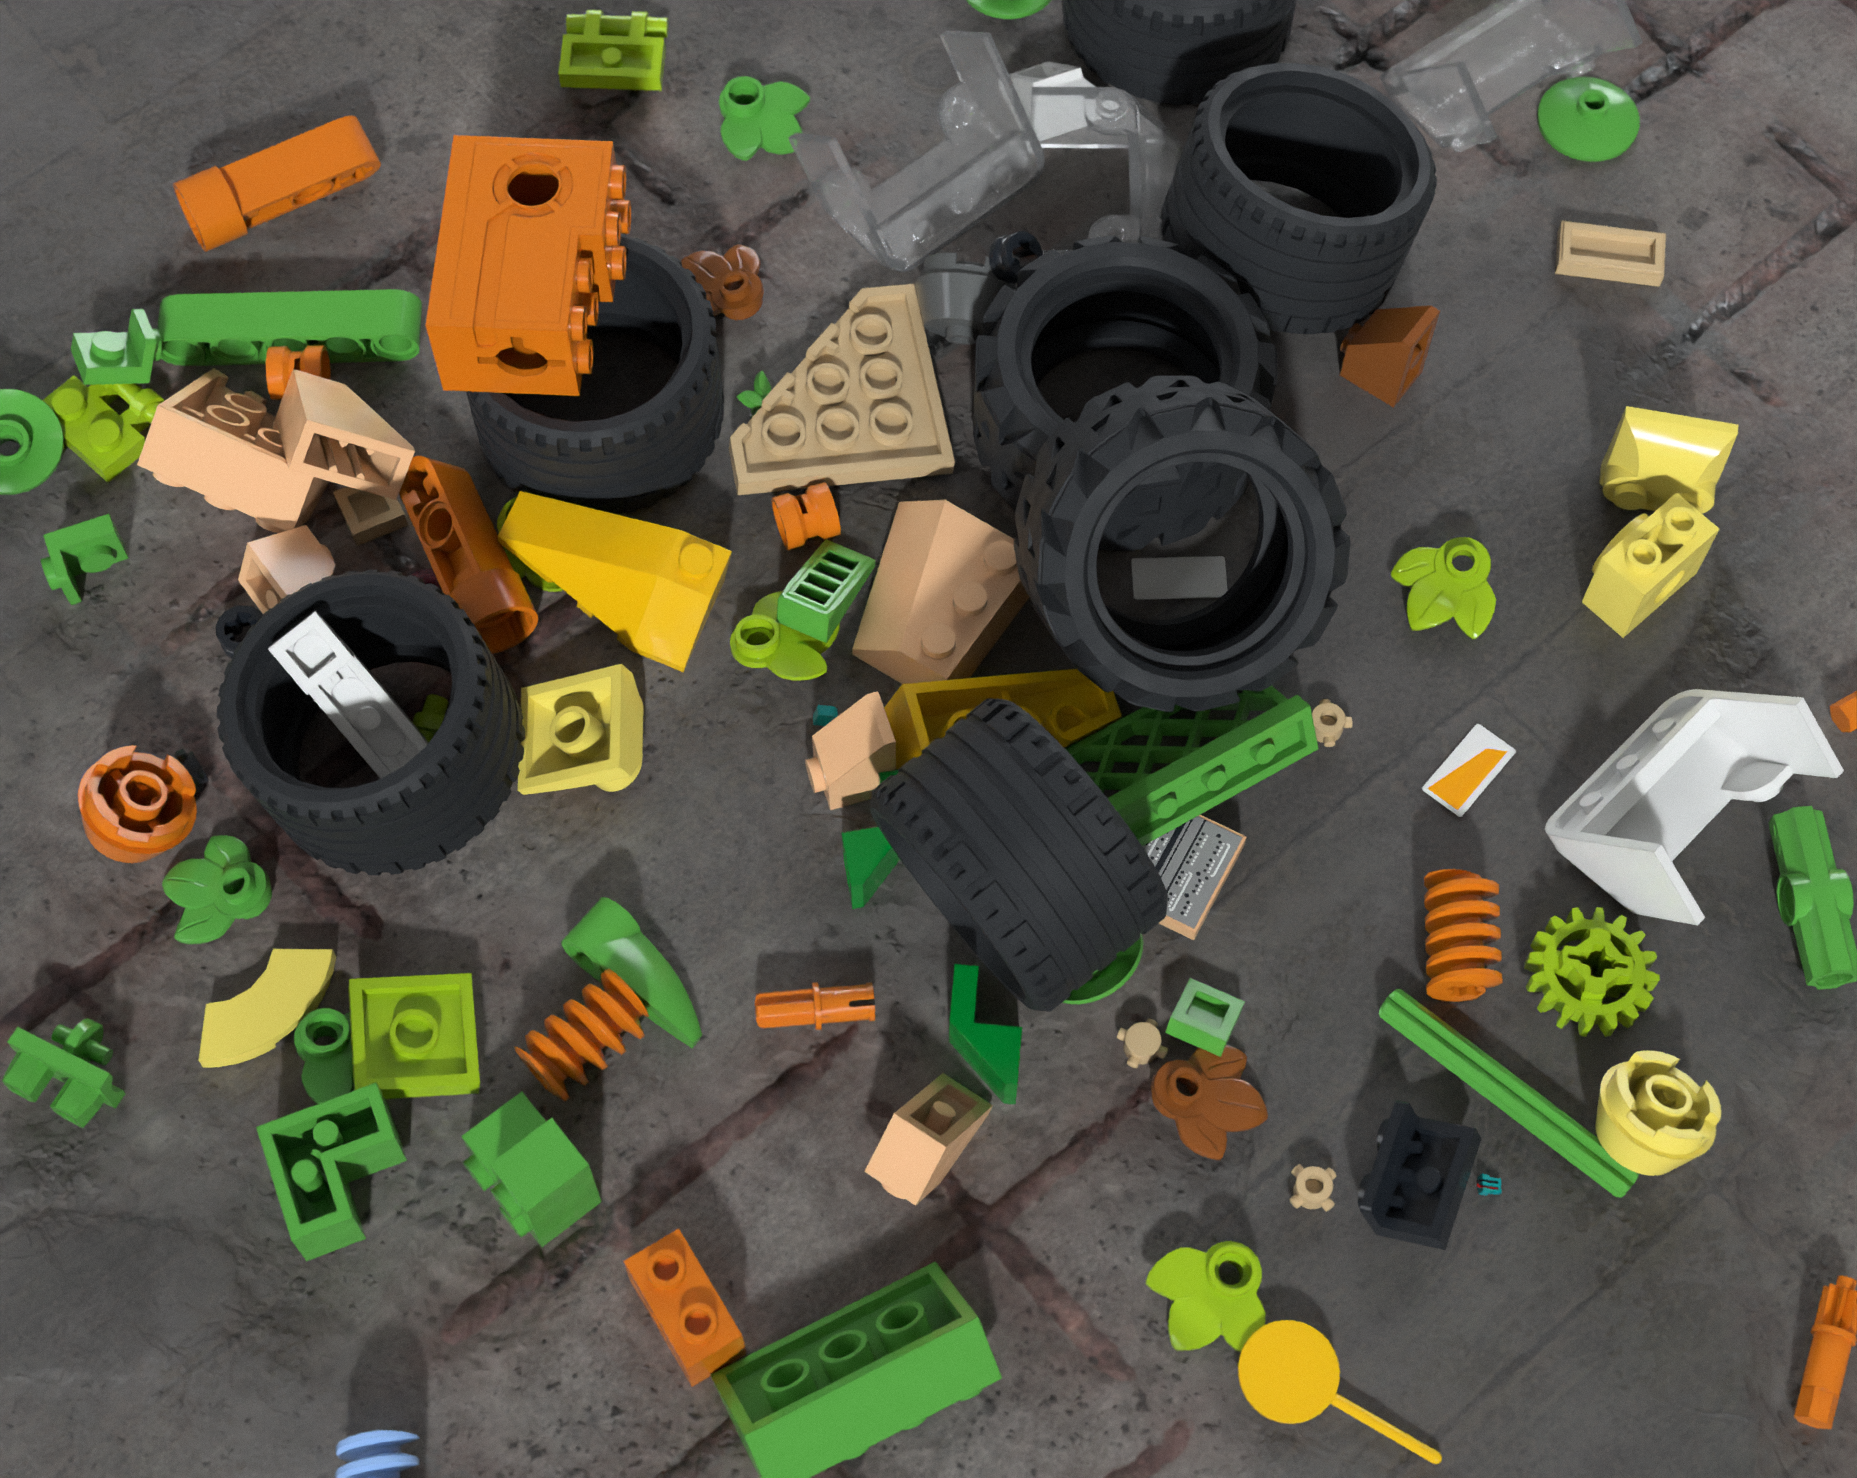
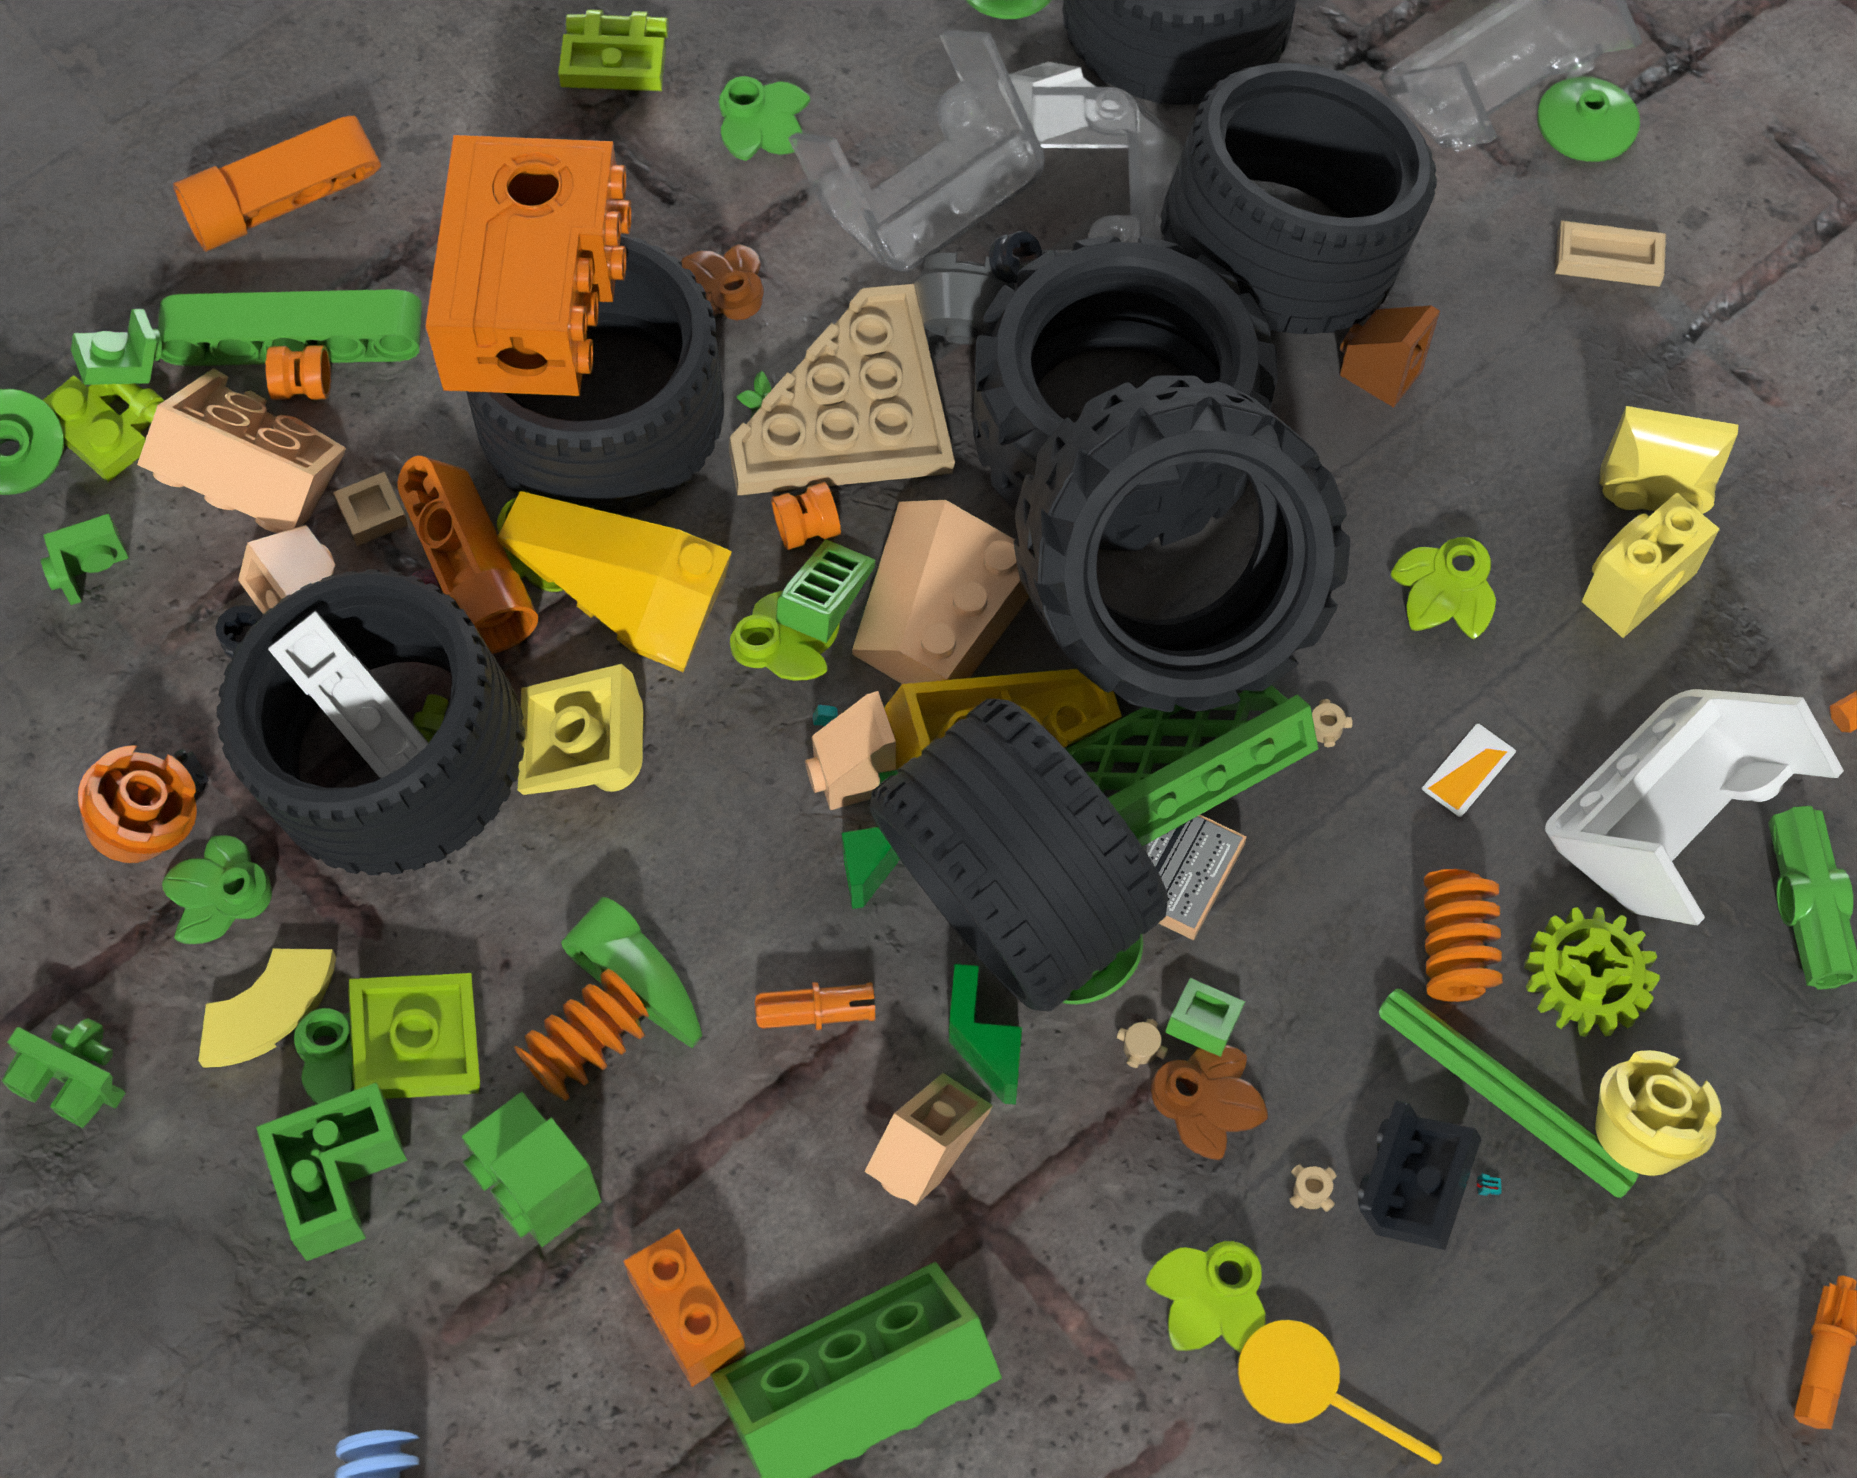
light nougat slope [276,369,415,500] -> none
white sticker [1131,556,1228,599] -> none

